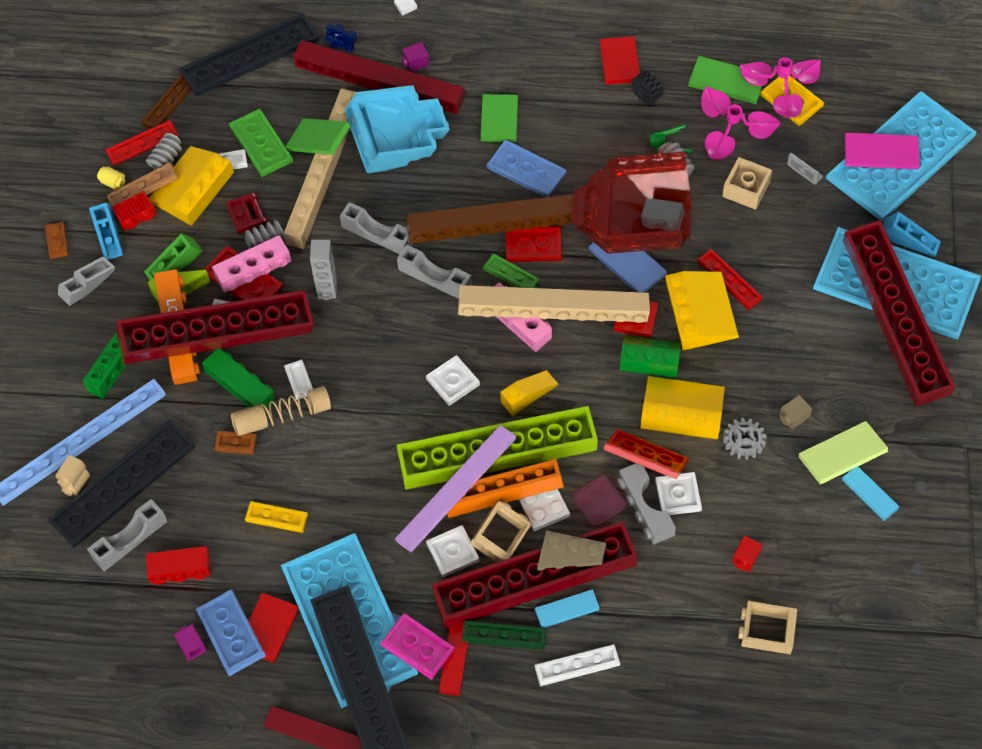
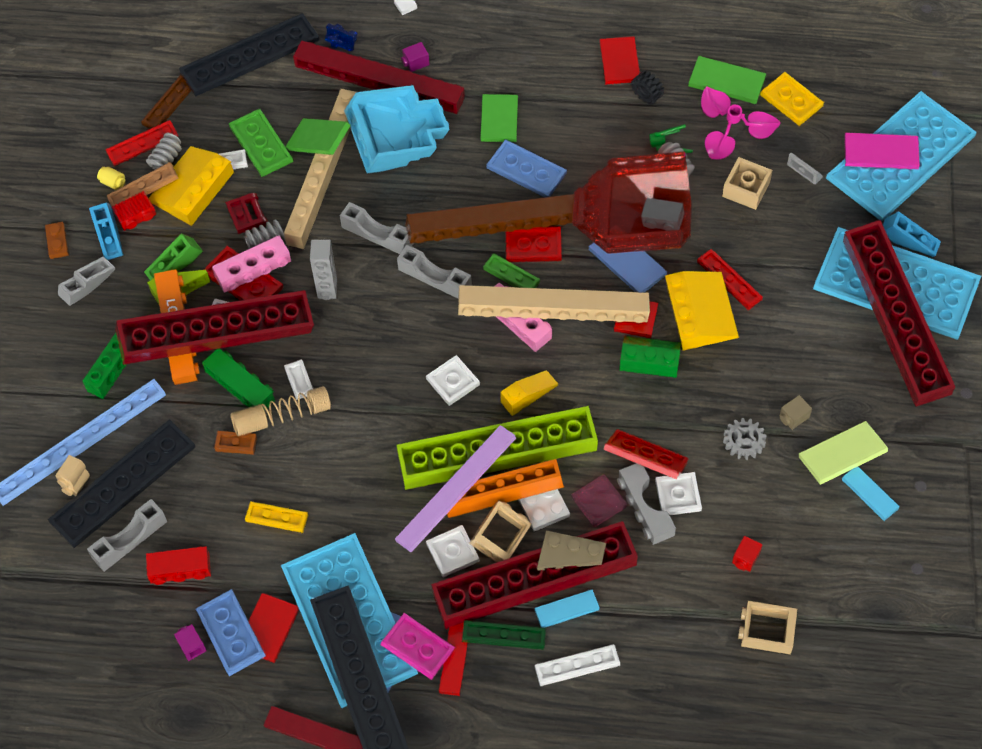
yellow slope [641,376,725,440] -> none
dark pink plant [740,57,821,118] -> none

